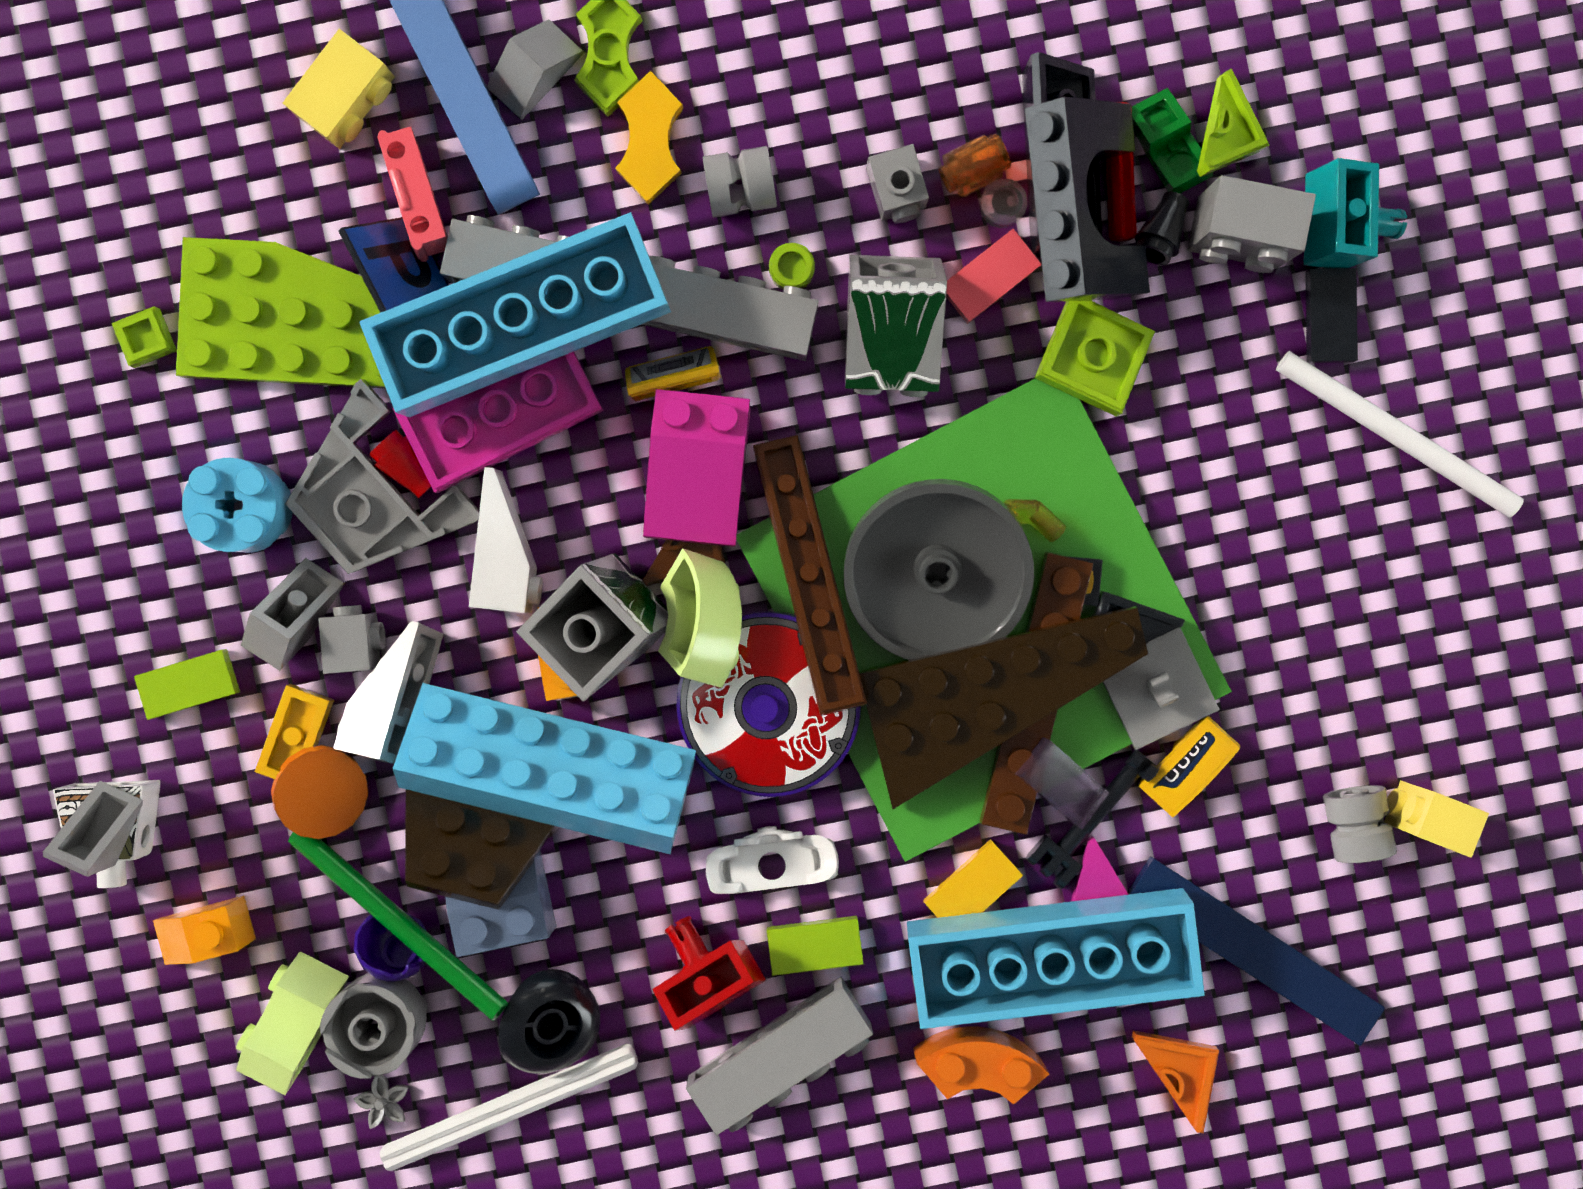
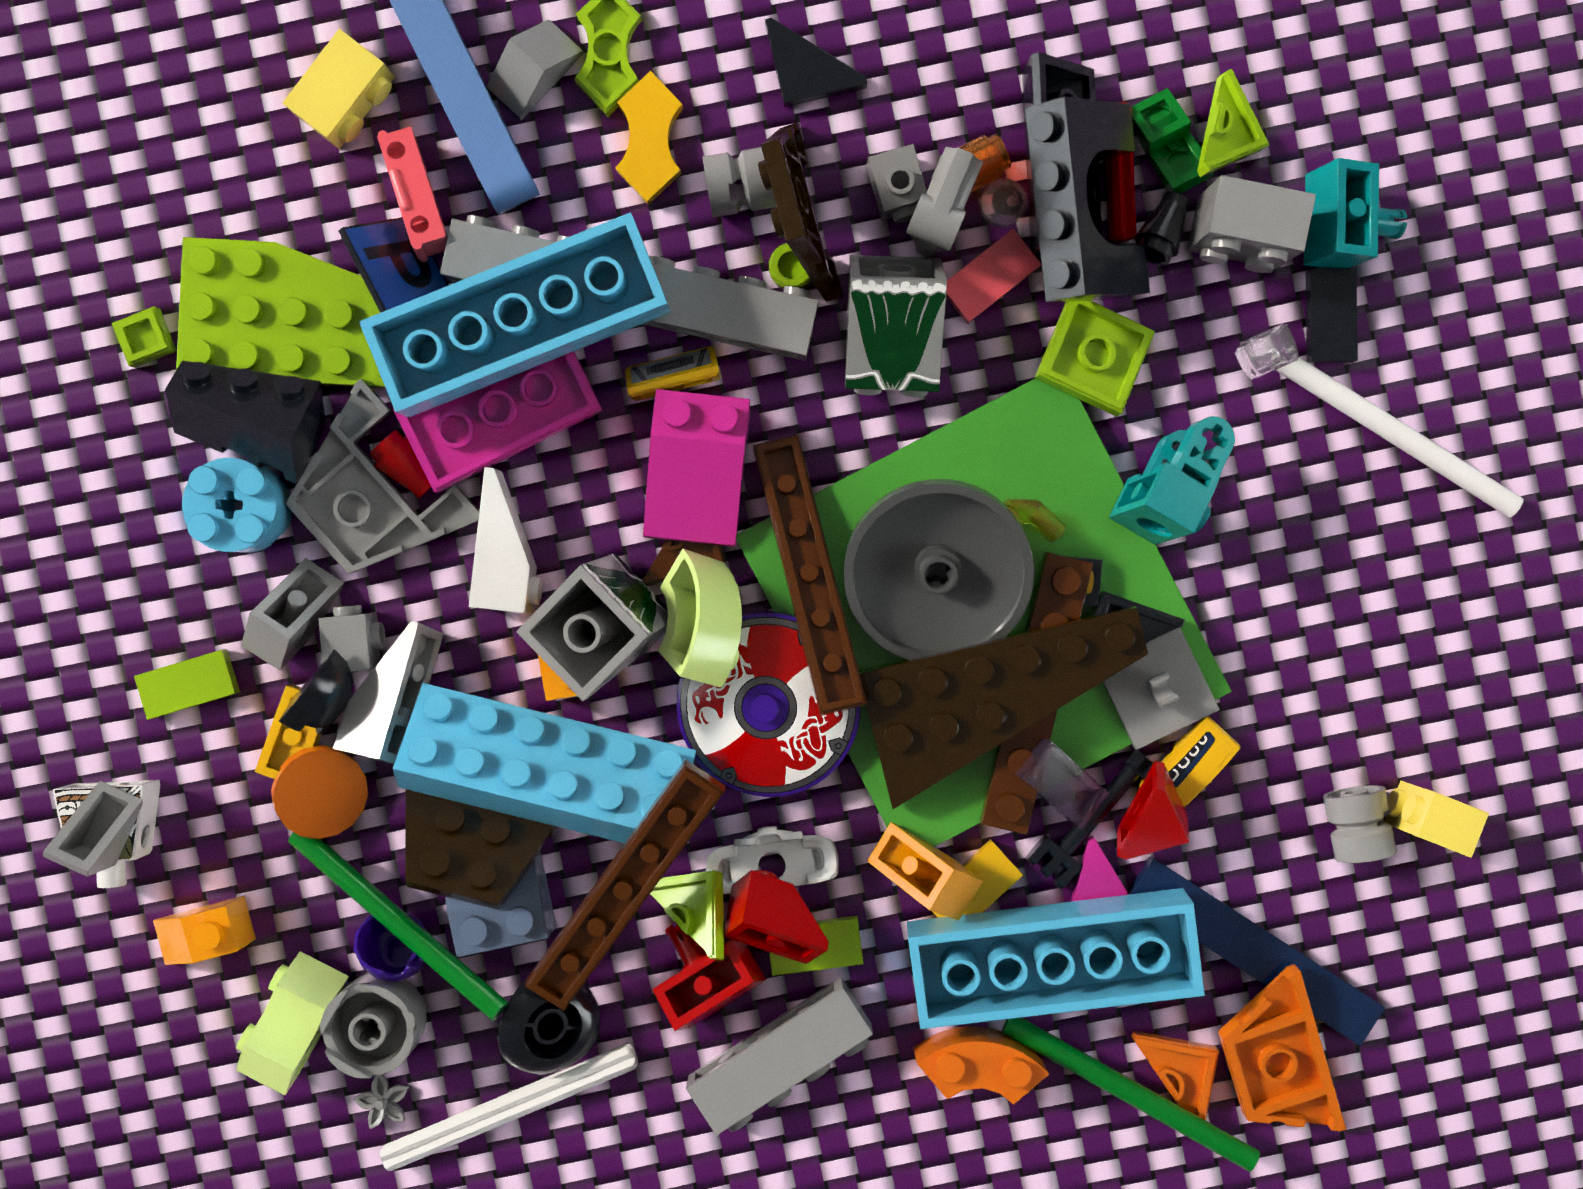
none -> black wedge [165,360,326,484]
none -> black brick [279,649,354,734]
none -> reddish brown tile [524,759,725,1011]
none -> lime tile [650,870,724,961]
none -> red slope [724,870,829,964]
none -> dark brown wing [758,123,844,302]
none -> black tile [765,18,867,107]
none -> light orange slope [867,822,983,920]
none -> light grey piece [906,146,983,258]
none -> green piece [1001,1017,1260,1172]
none -> teal brick [1108,416,1235,545]
none -> red slope [1117,760,1190,860]
none -> orange wing [1218,964,1346,1132]
none -> clear brick [1235,323,1298,380]

